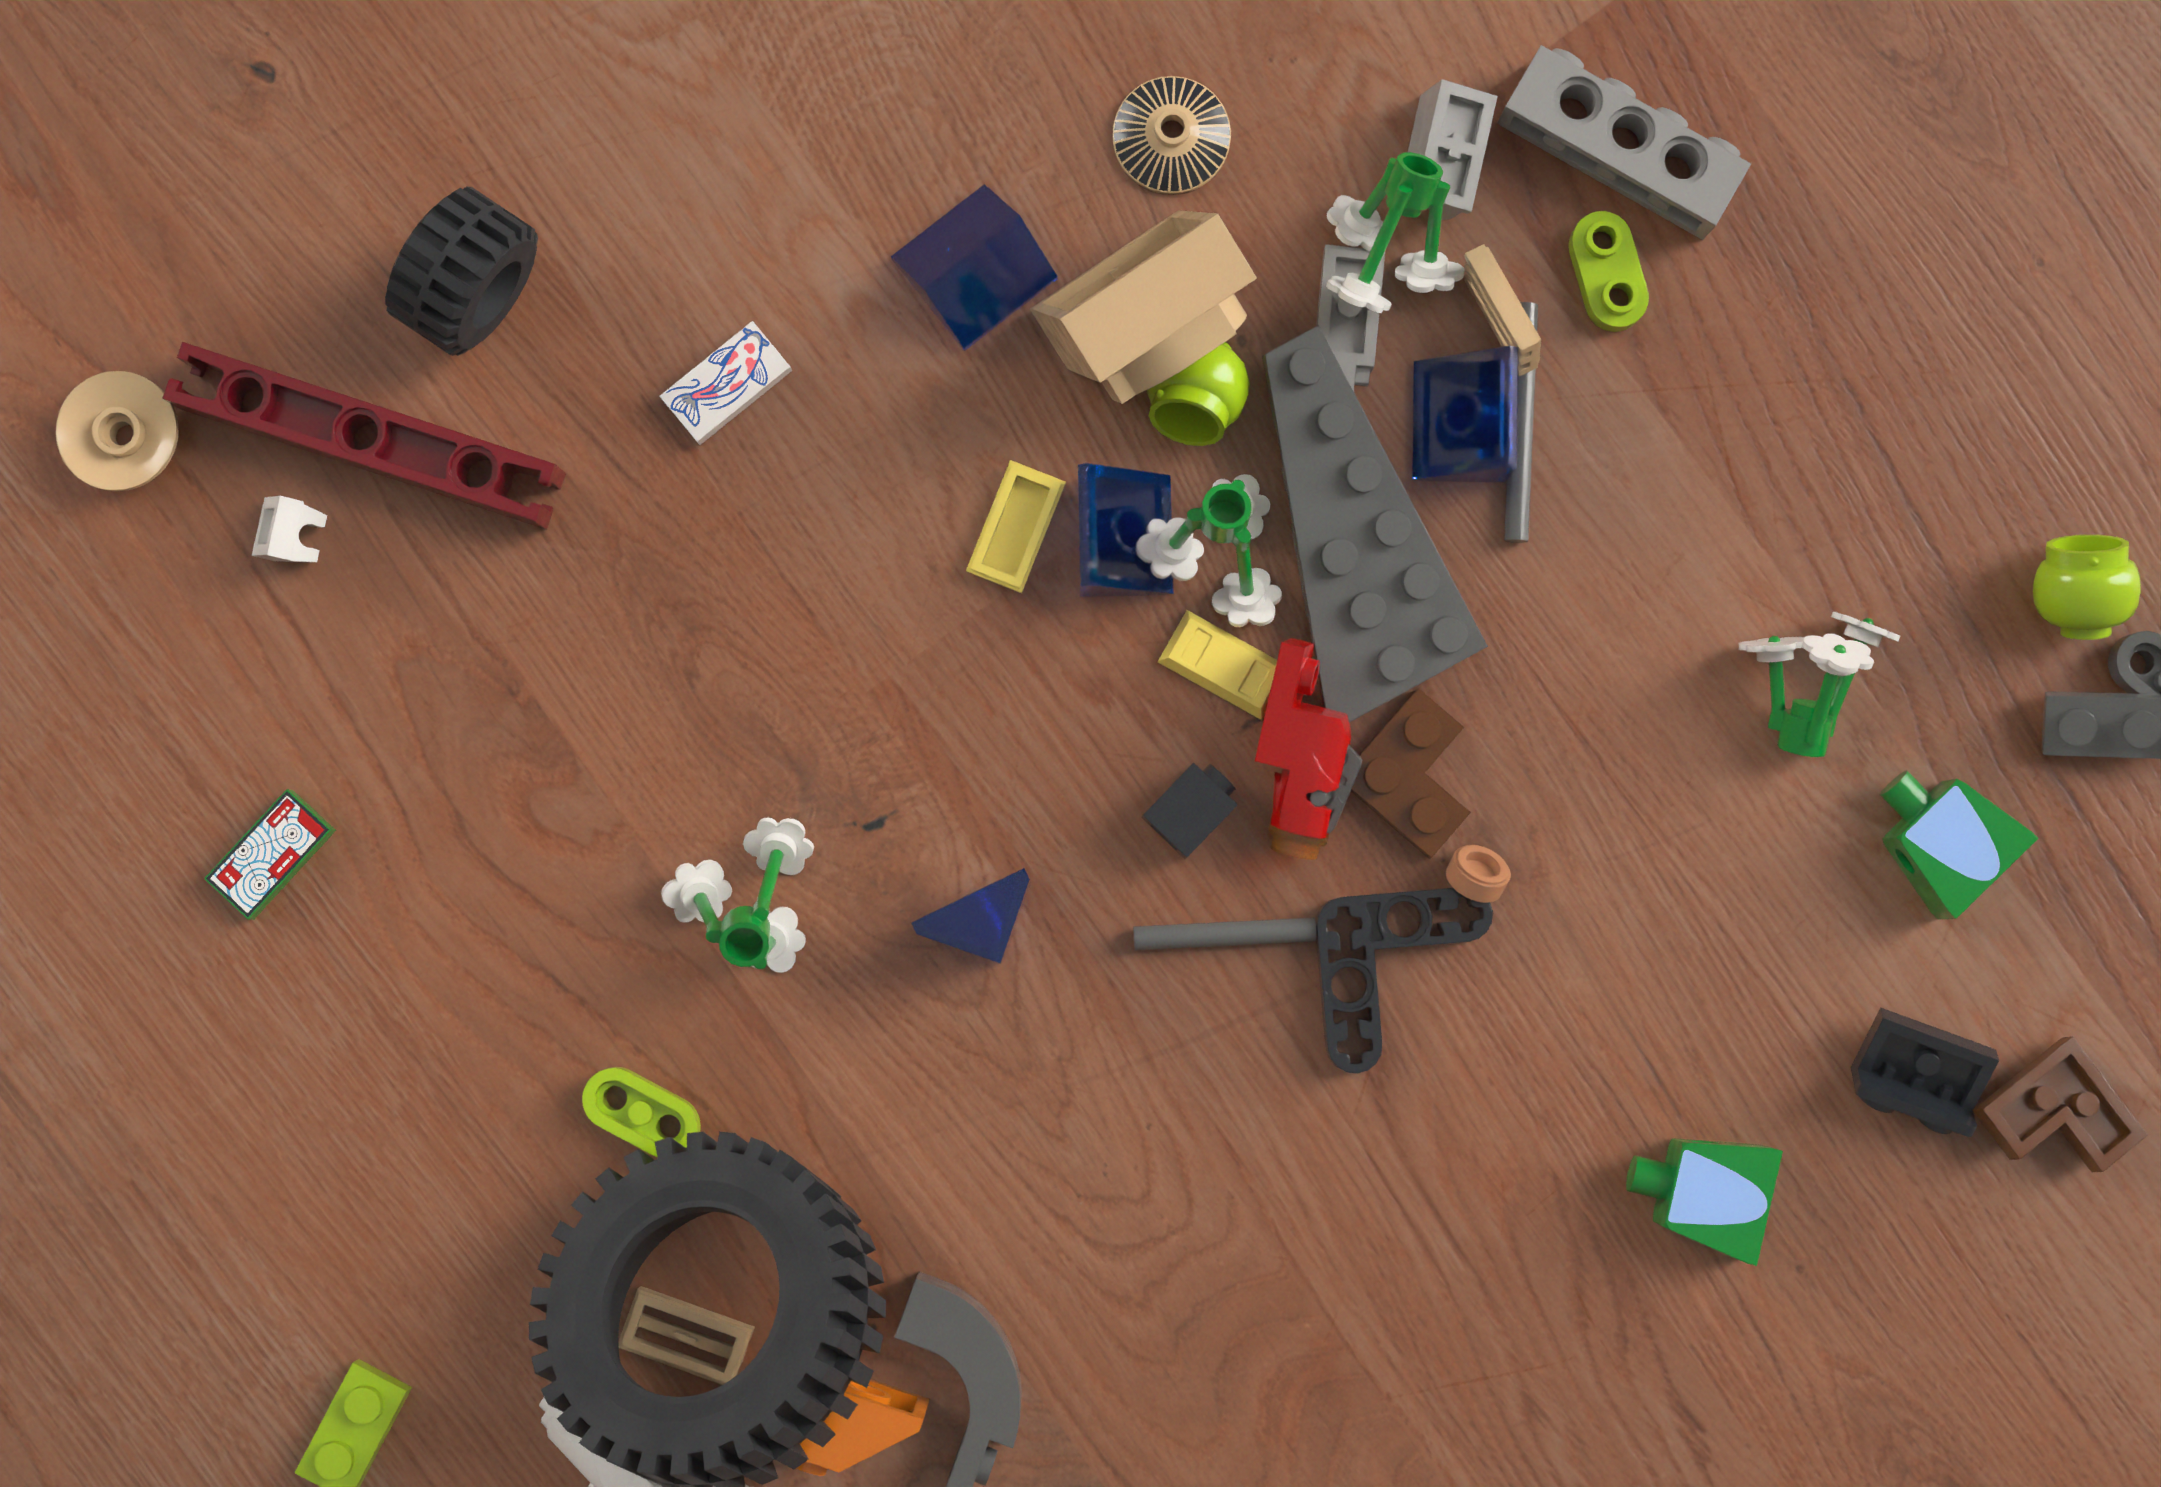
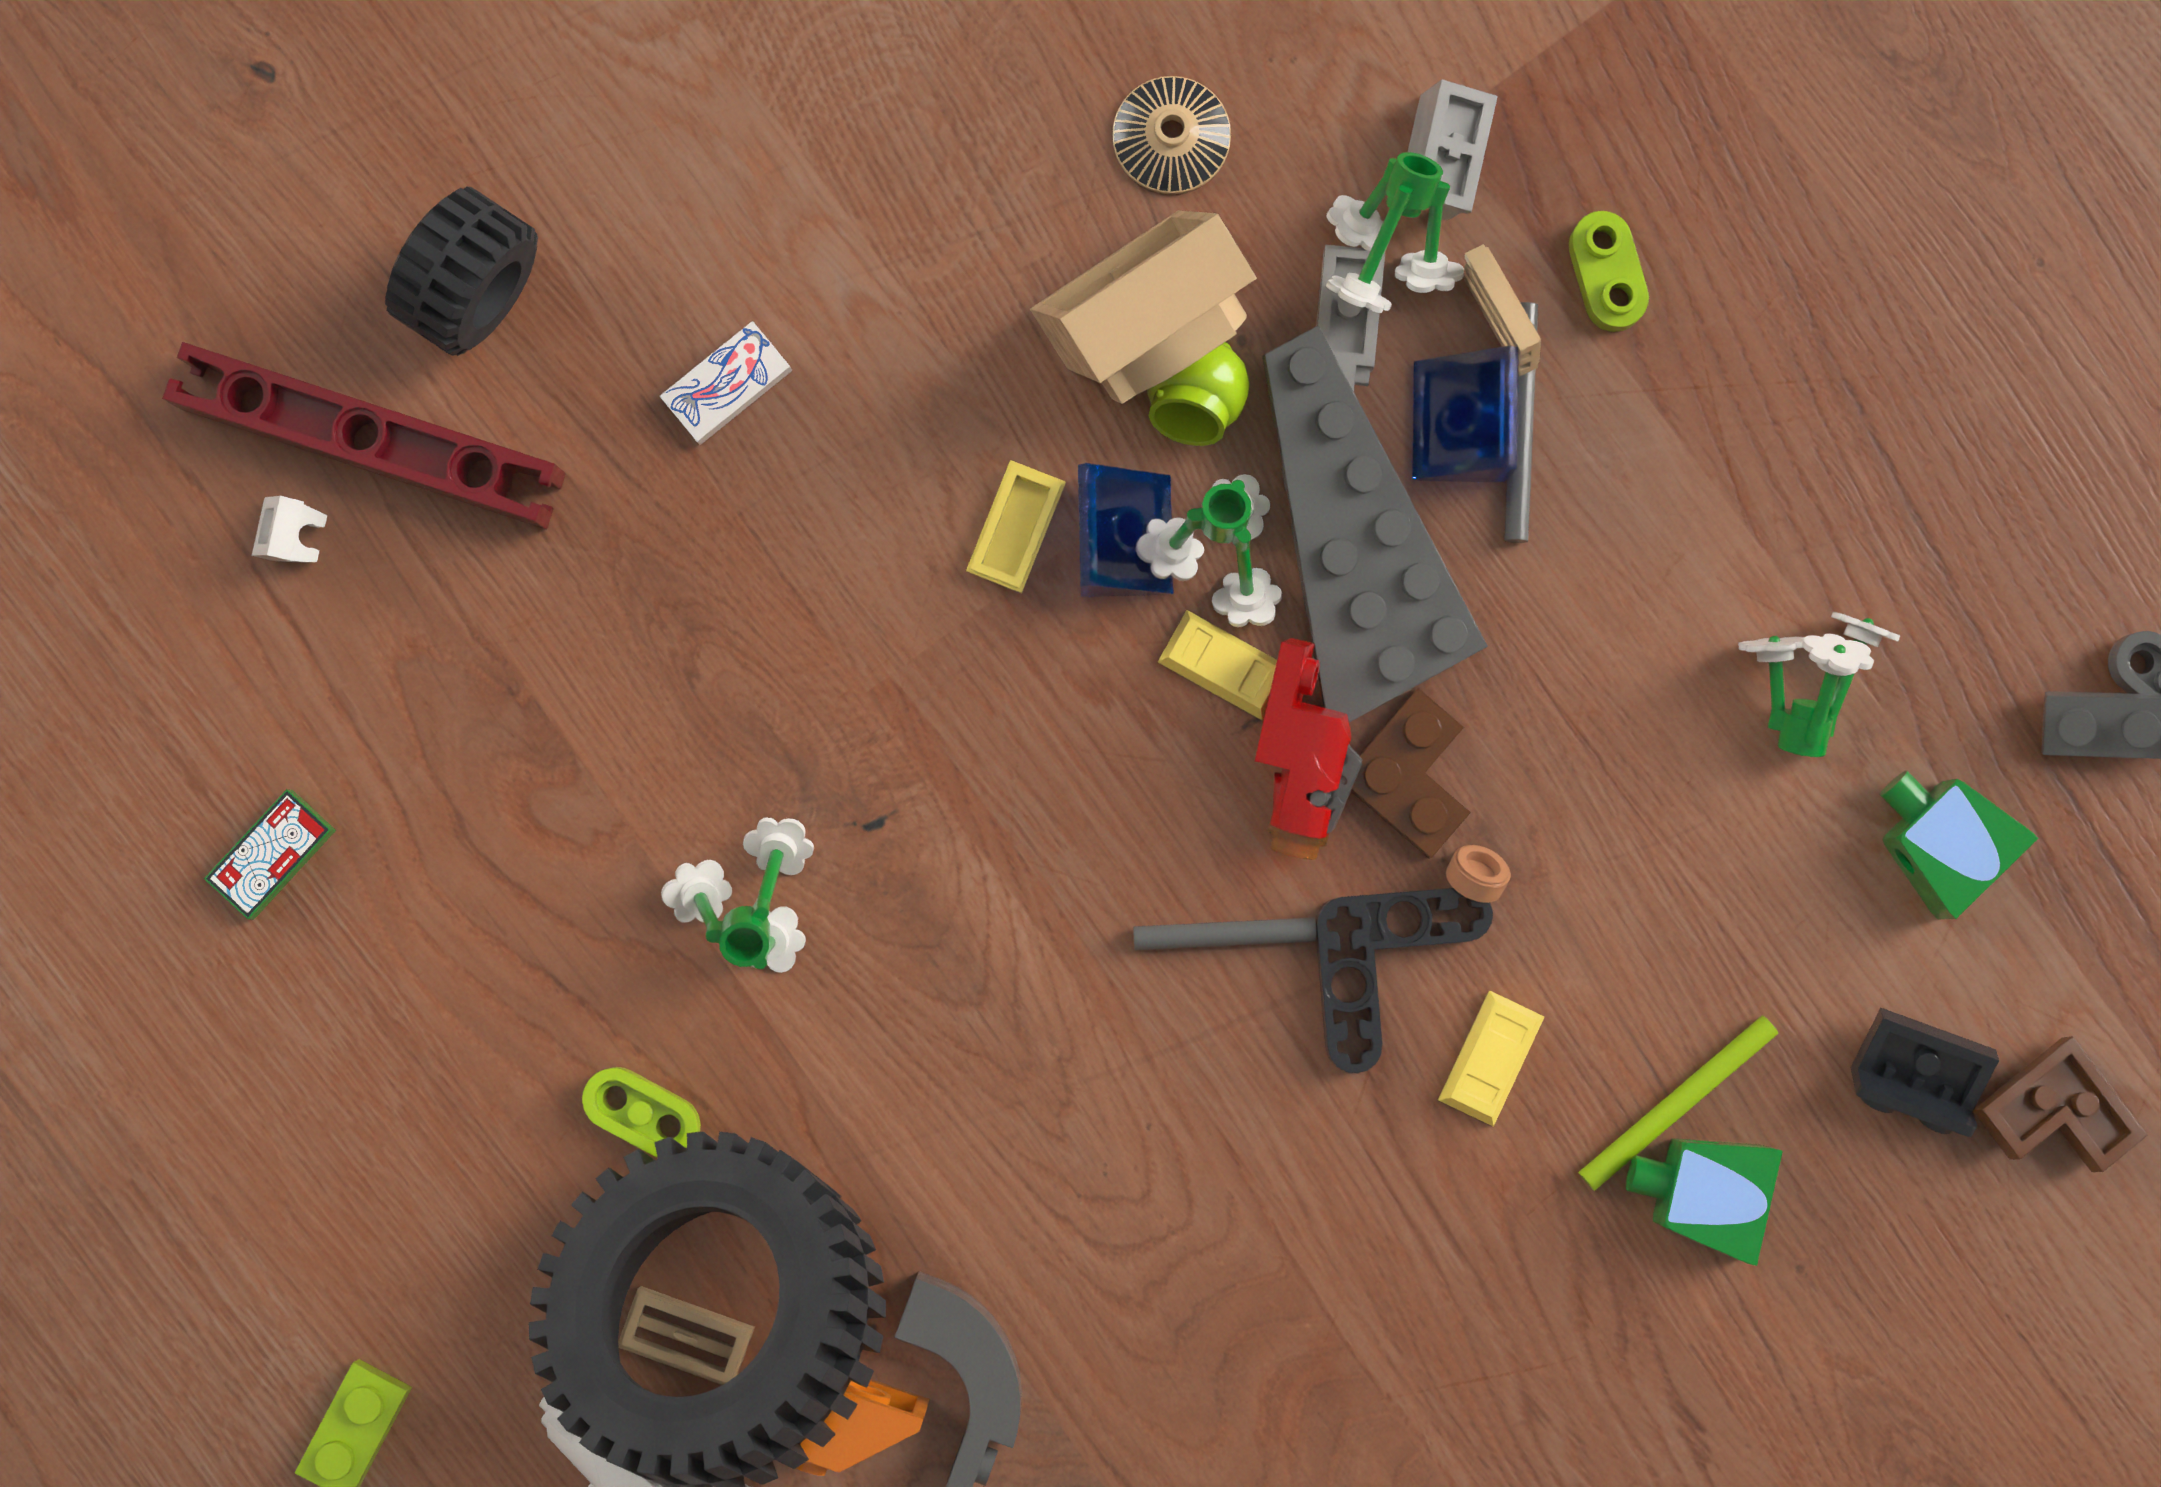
tan dish [56,371,179,491] -> none
clear blue slope [891,184,1058,351] -> none
clear blue slope [911,868,1032,963] -> none
black brick [1142,763,1238,859] -> none
light grey brick [1497,45,1751,240] -> none
lime piece [2033,535,2141,640] -> none
none -> light yellow tile [1438,991,1544,1127]
none -> lime bar [1578,1015,1778,1191]

